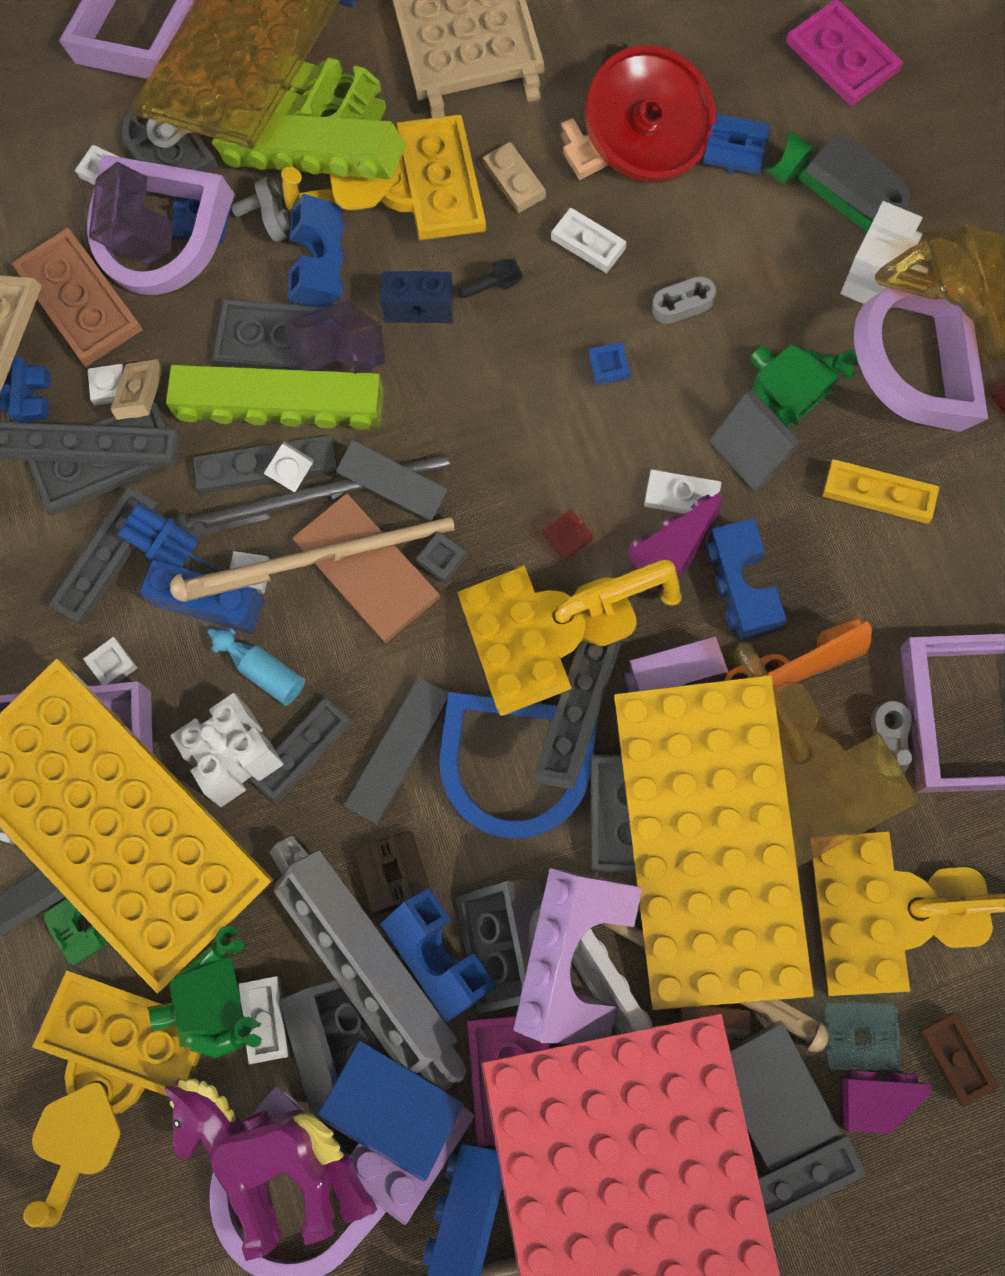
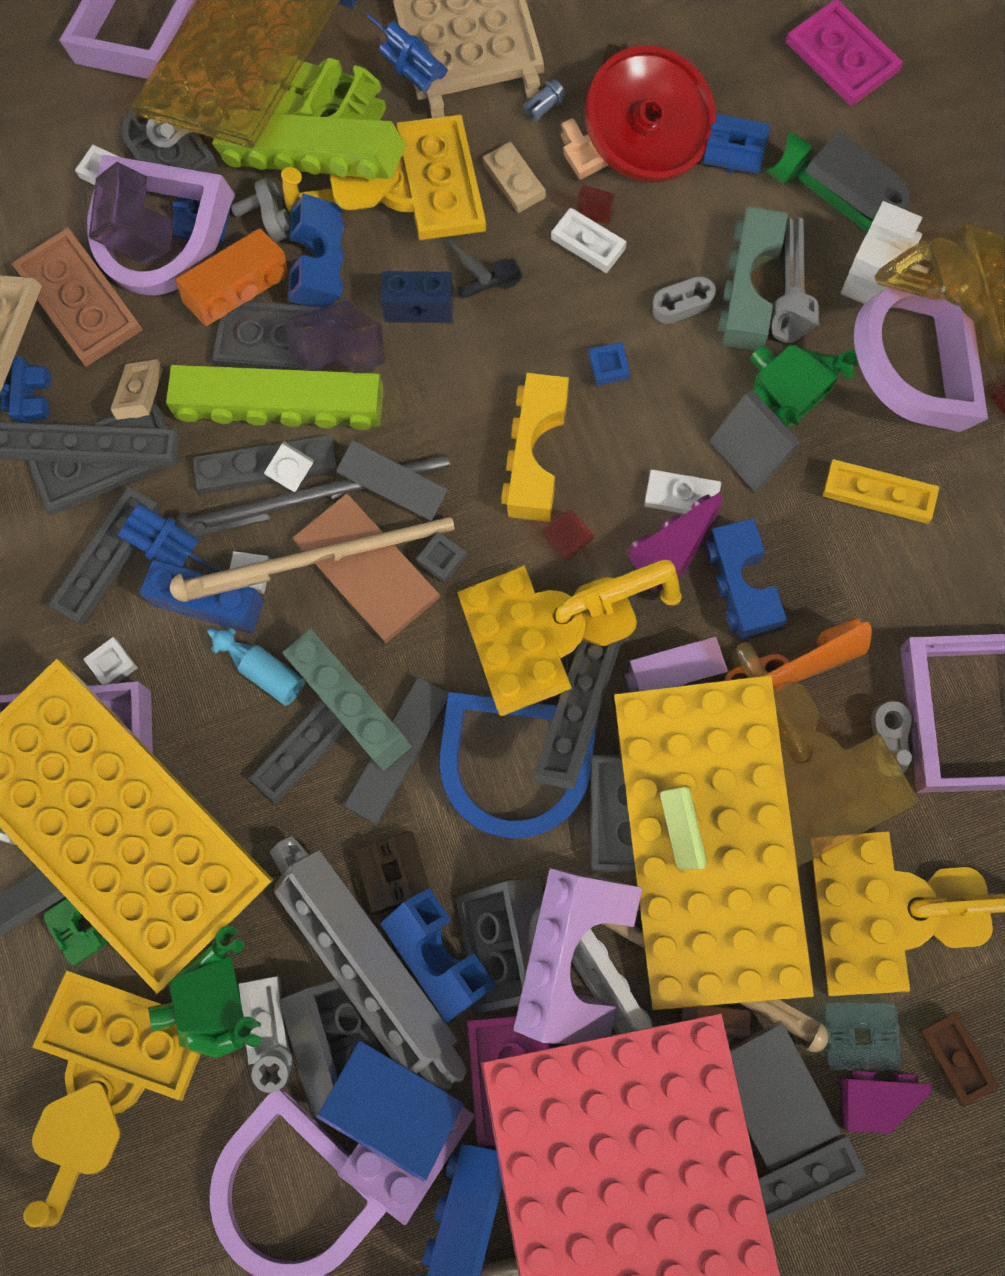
white plate [88,364,124,406] -> none
magenta animal [164,1078,377,1261] -> none
white brick [170,693,284,807] -> none
none -> orange brick [175,228,289,326]
none -> light grey bush [251,1045,293,1093]
none -> sand green arch [282,629,412,771]
none -> blue piece [366,13,448,93]
none -> dark grey piece [442,236,492,284]
none -> yellow arch [501,373,569,522]
none -> sand blue pin [523,80,566,122]
none -> clear red plate [578,185,615,224]
none -> yellowish green slope [660,785,707,870]
none -> sand green arch [717,207,788,351]
none -> light grey piece [771,217,820,343]

